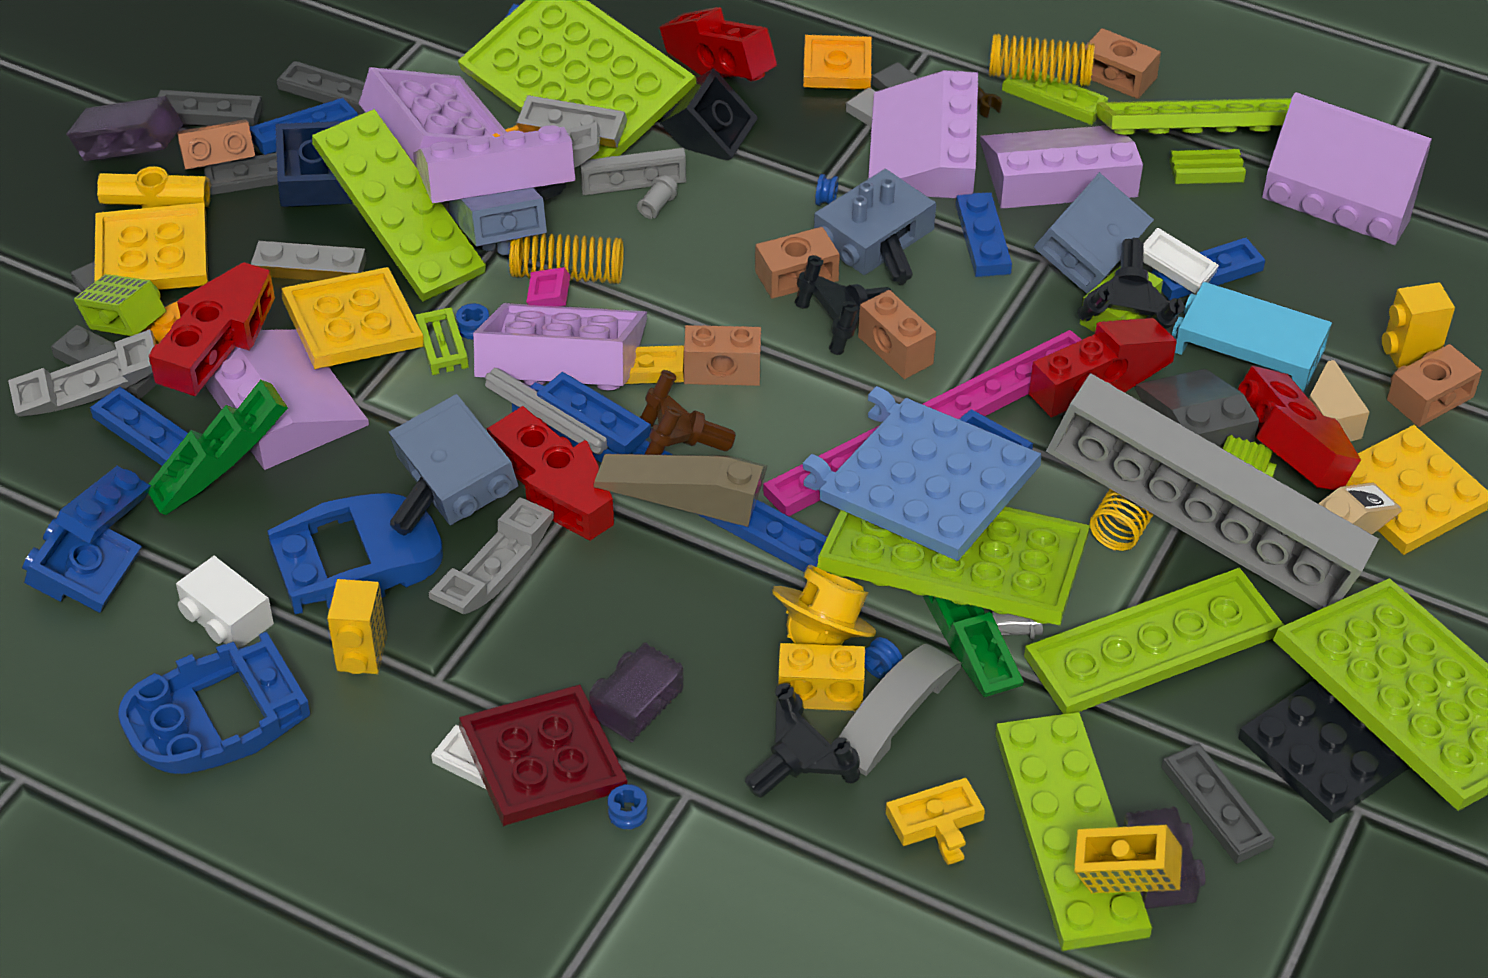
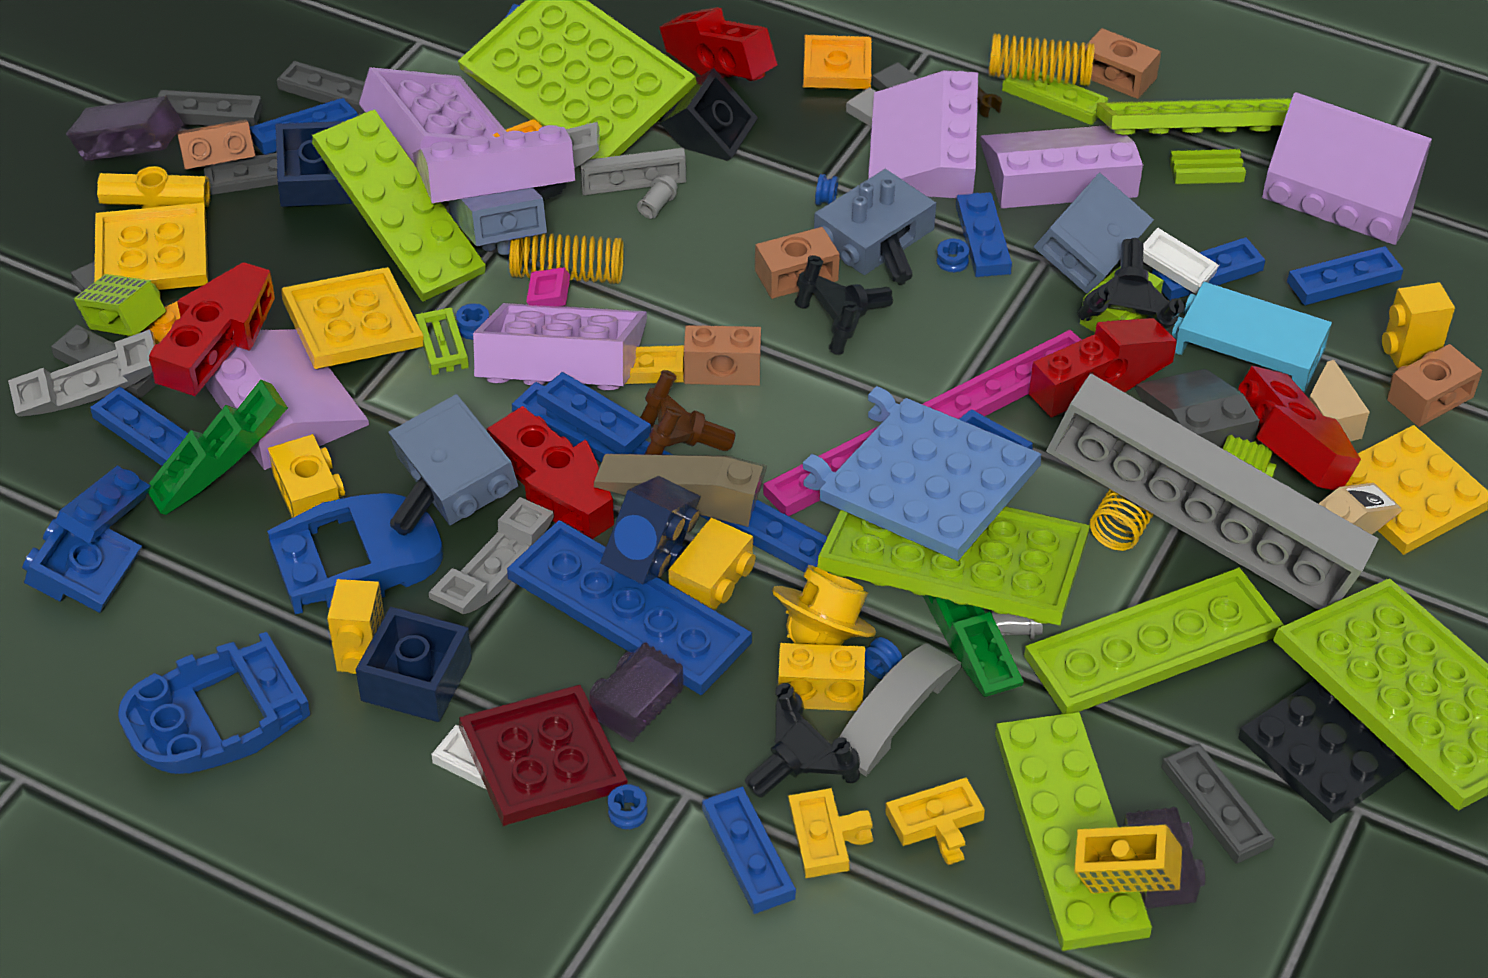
white brick [176,556,274,649] -> none
light grey plate [251,241,367,281] -> none
light grey axle [485,368,608,454] -> none
light grey plate [516,95,627,148] -> none
nougat brick [858,290,936,379] -> none
none -> yellow brick [268,434,345,518]
none -> dark blue brick [355,607,472,722]
none -> blue plate [507,520,752,696]
none -> dark blue brick [600,476,701,585]
none -> yellow brick [668,517,756,611]
none -> blue plate [702,787,796,914]
none -> yellow plate [788,788,873,878]
none -> blue bush [937,239,969,272]
none -> blue plate [1287,246,1404,305]

